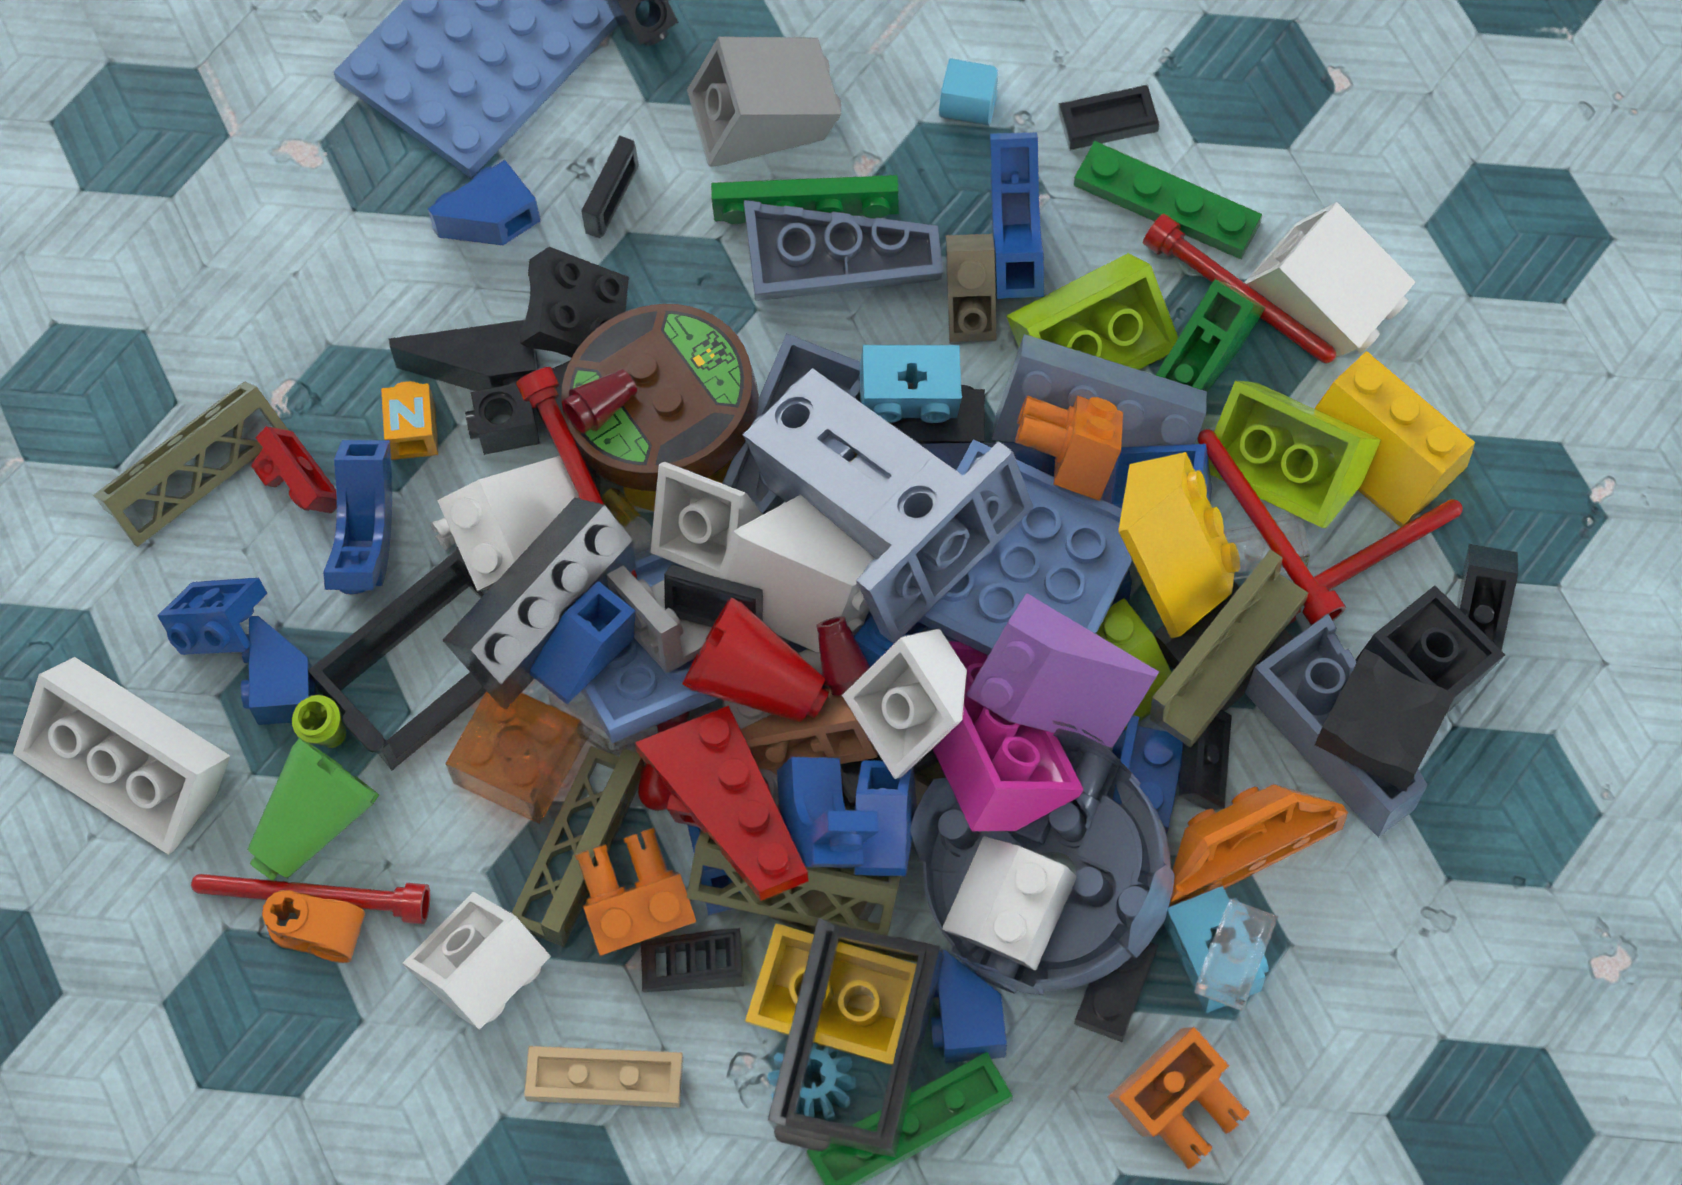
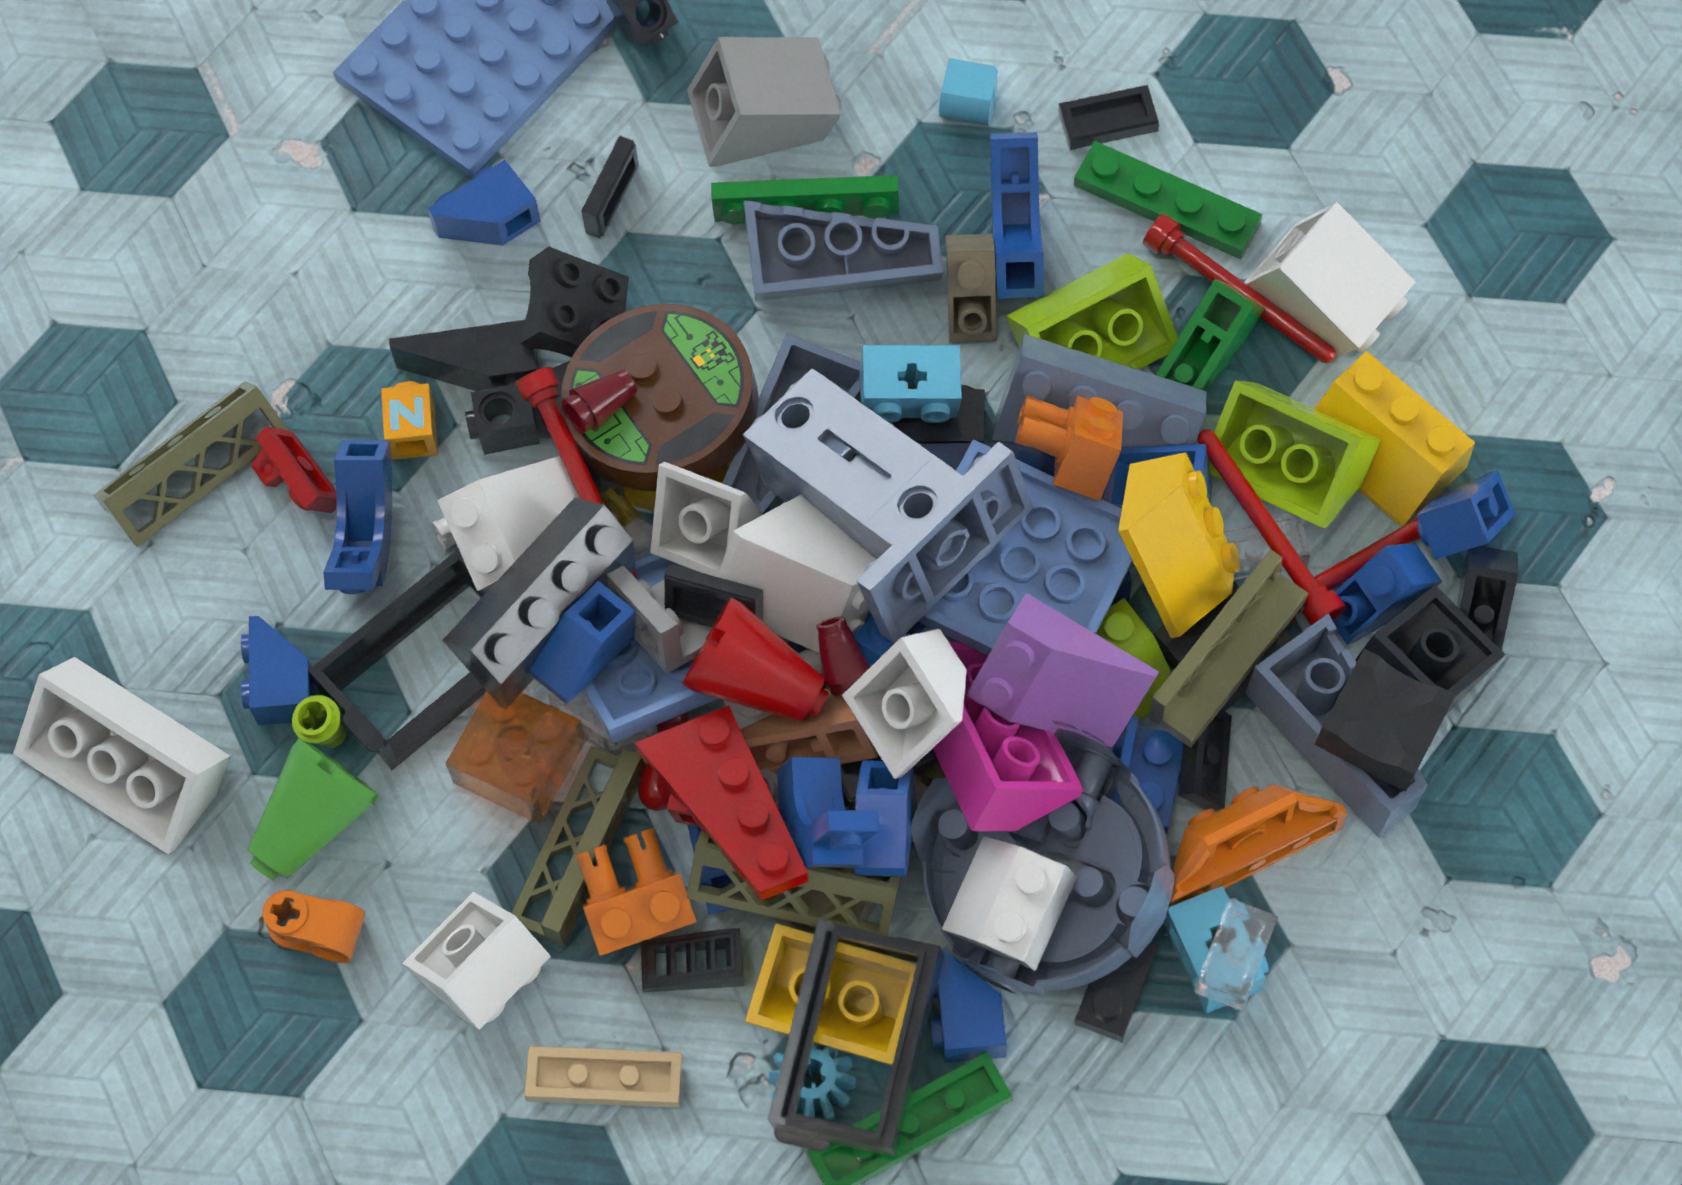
blue bracket [157,577,268,655] -> none
red piece [191,874,430,924] -> none
orange brick [1107,1027,1250,1169] -> none
none -> blue slope [1333,543,1443,645]
none -> blue slope [1417,470,1515,559]

